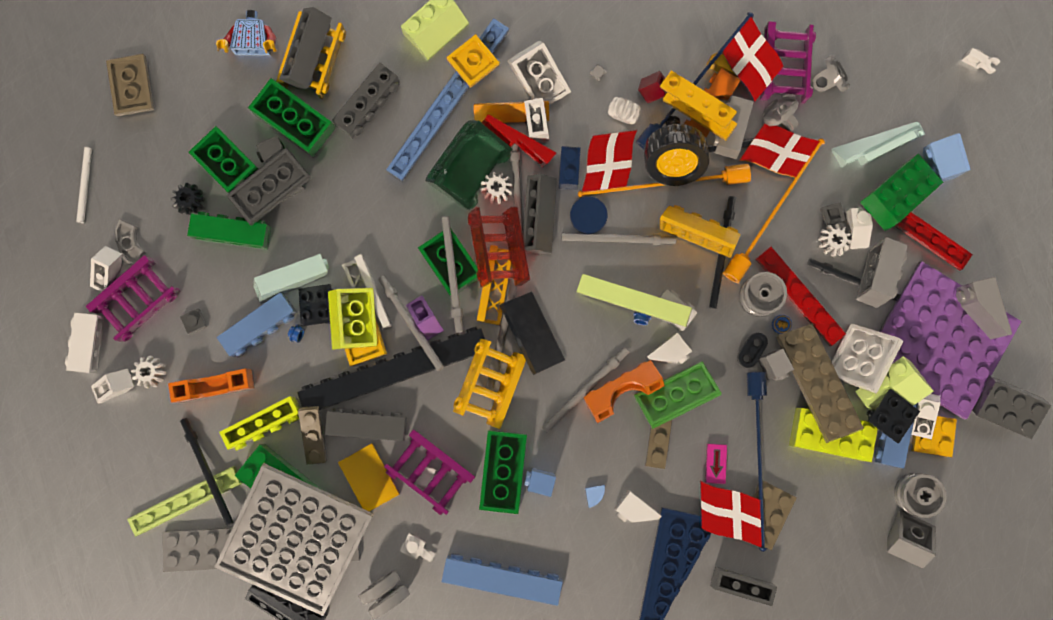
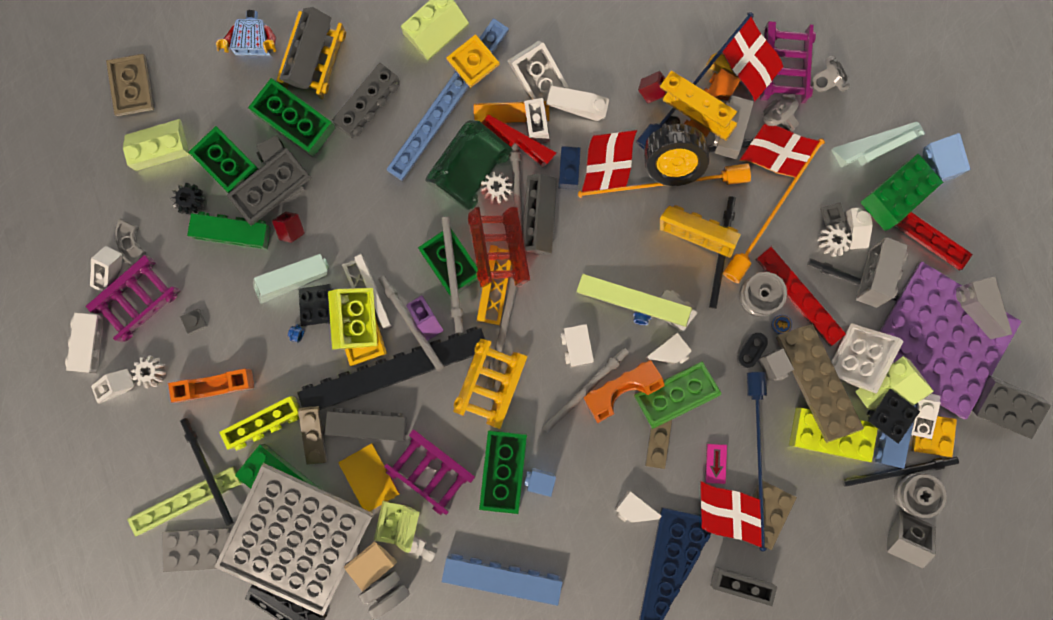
white bar [76,147,92,223] -> none
medium blue brick [216,292,297,358] -> none
black tile [499,292,565,375] -> none
light grey bar [562,233,676,246] -> none
dark blue tile [570,196,608,234] -> none
light blue tile [585,485,605,508] -> none
light grey piece [590,64,606,81] -> none
white gear [608,97,641,124] -> none
white plate [962,48,1000,74] -> none
none -> yellowish green slope [123,119,190,171]
none -> dark red panel [272,211,305,243]
none -> tan slope [344,542,397,592]
none -> yellowish green plate [374,501,419,553]
none -> white slope [546,86,609,121]
none -> white brick [560,324,594,367]
none -> black bar [842,456,959,487]

